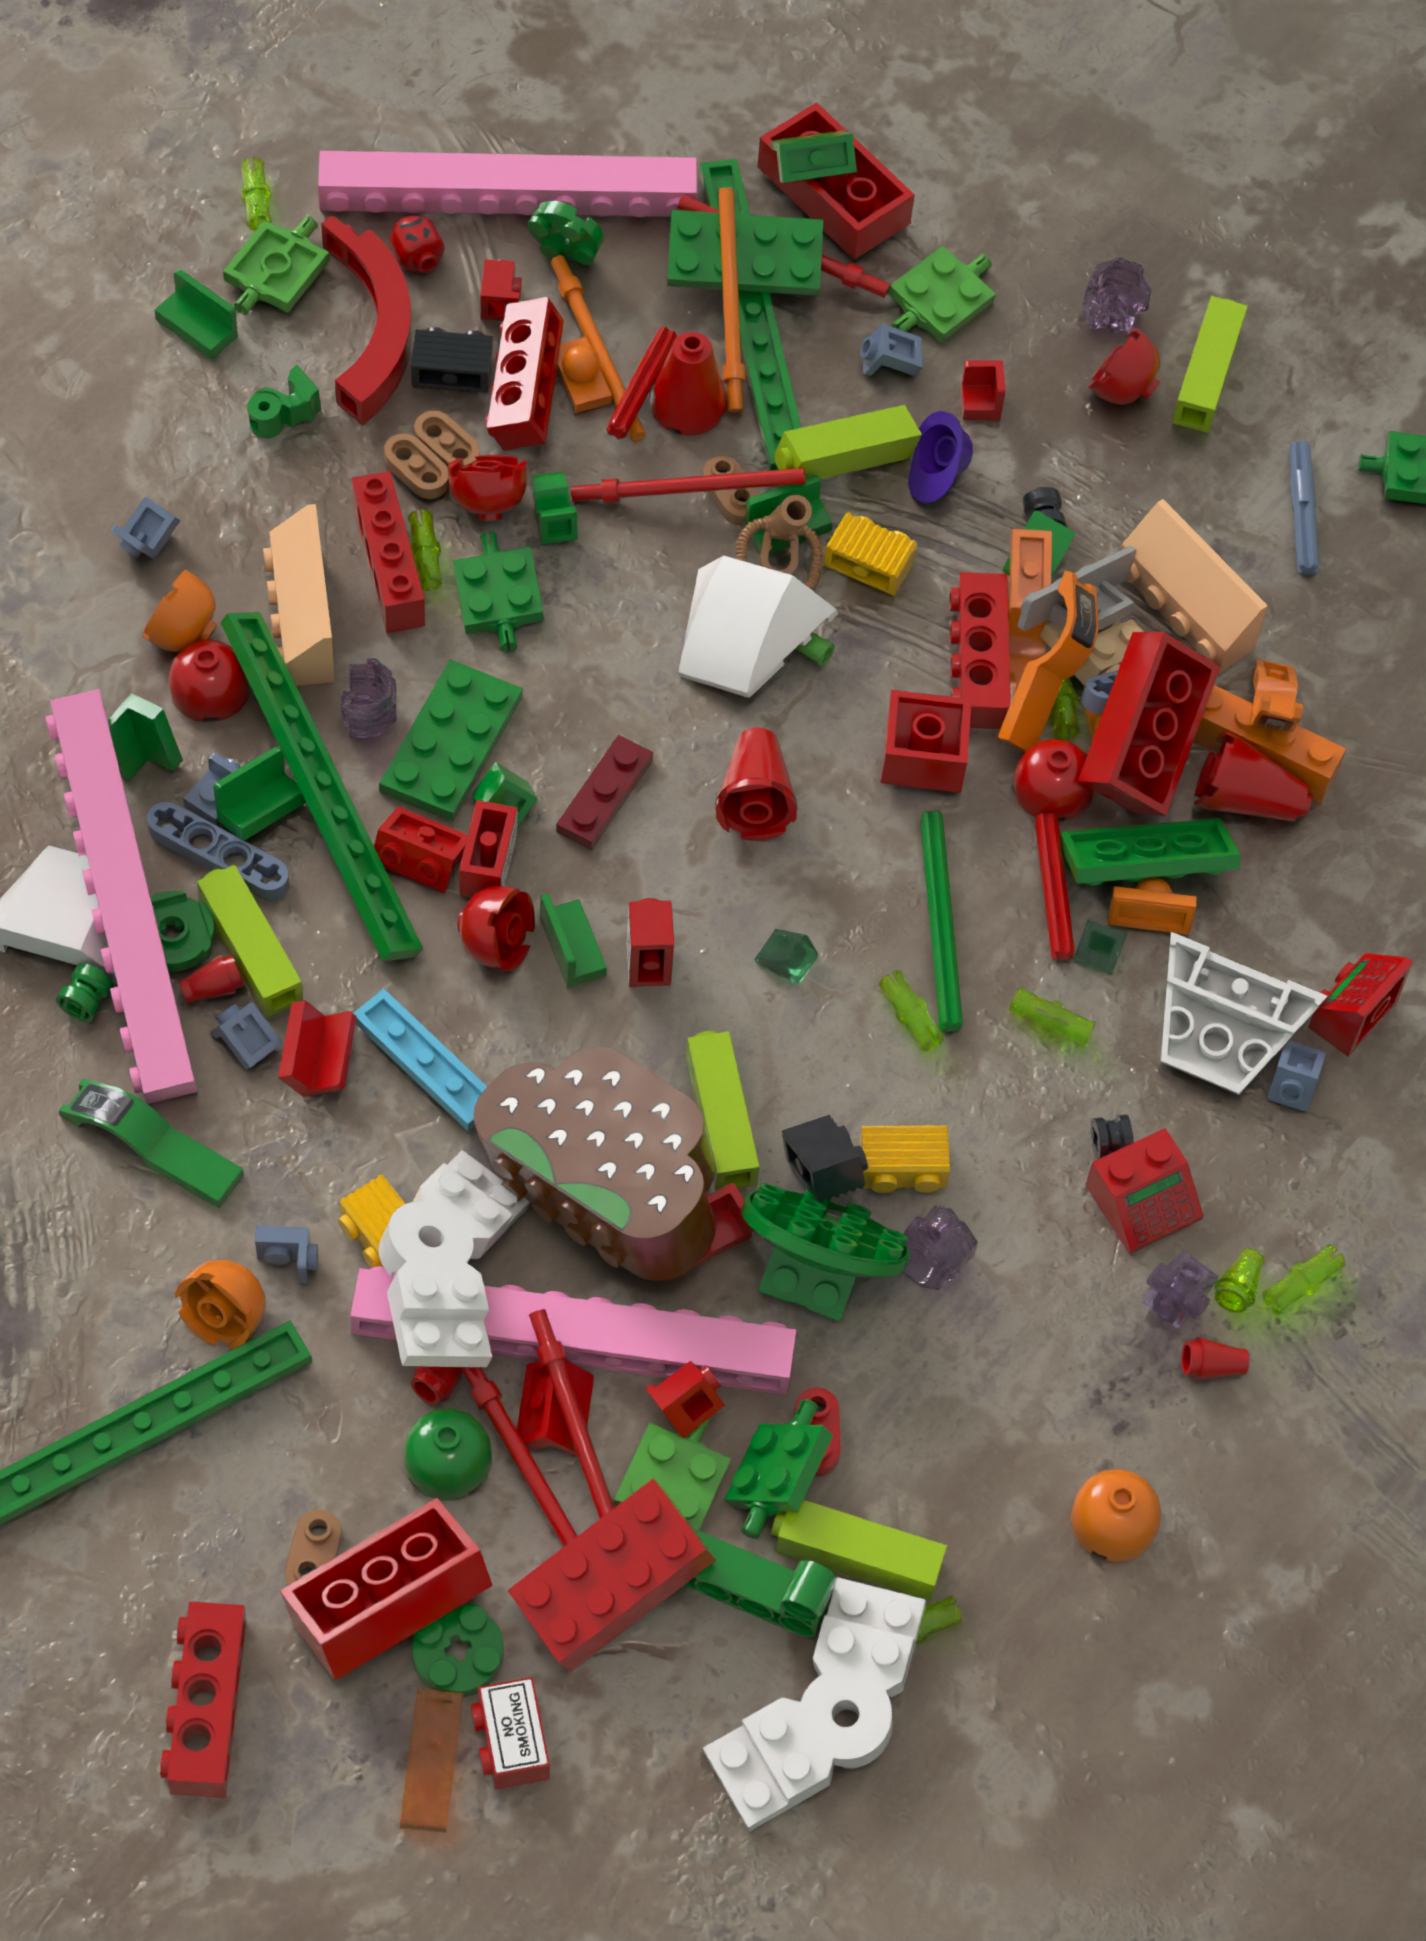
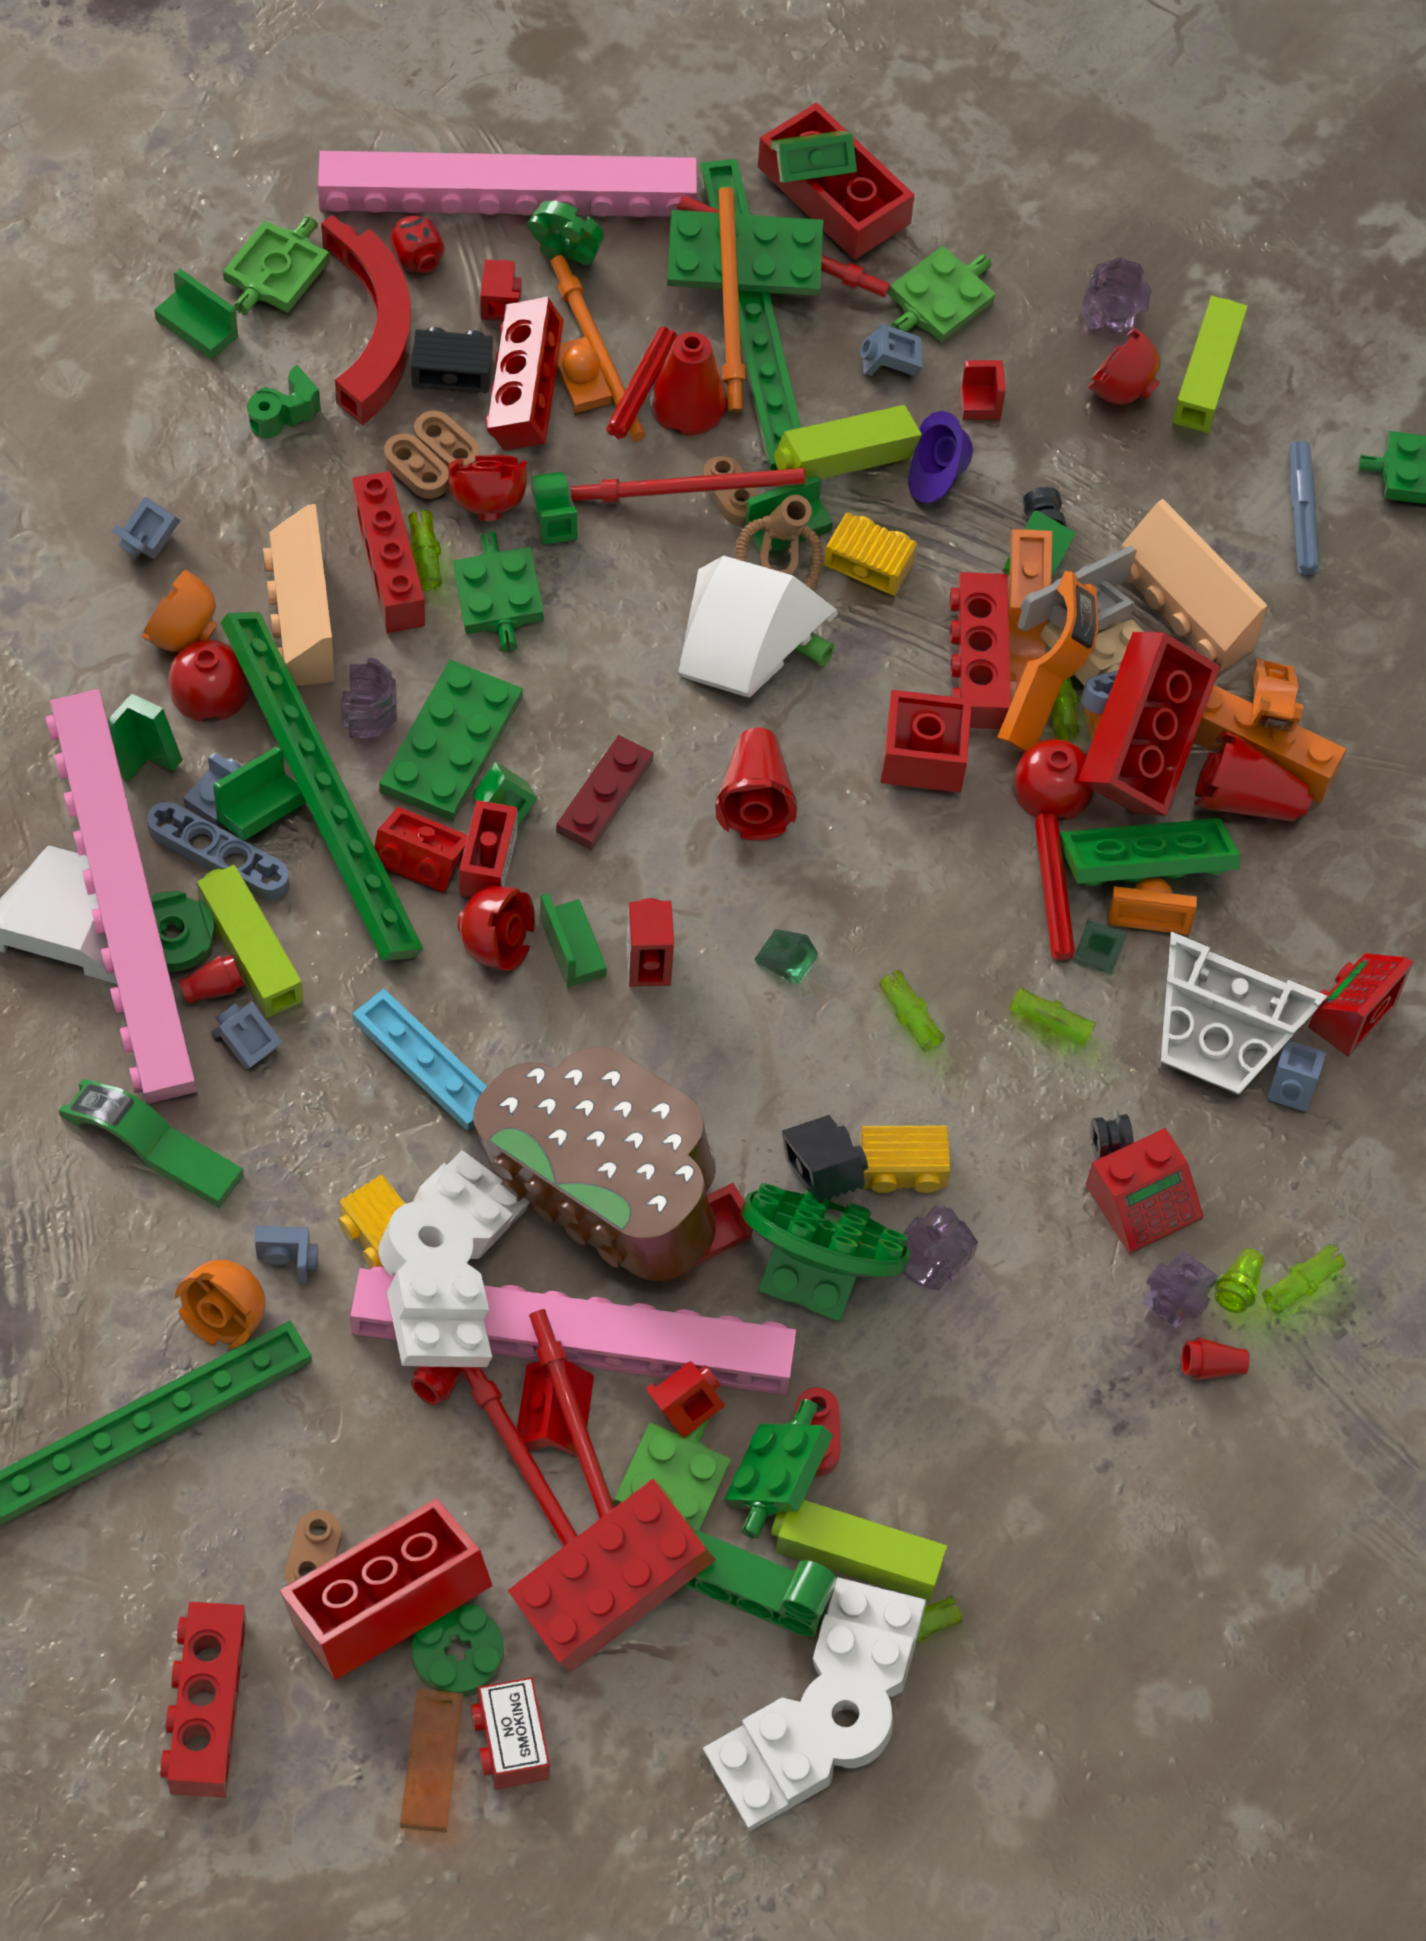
green wheel [56,963,114,1022] -> none
clear neon green pin [240,157,272,231] -> none
red panel [278,1000,357,1097] -> none
green cylinder [403,1408,492,1501] -> none
lime brick [686,1031,760,1191] -> none
green axle [920,810,963,1032] -> none
orange cylinder [1070,1468,1161,1562] -> none

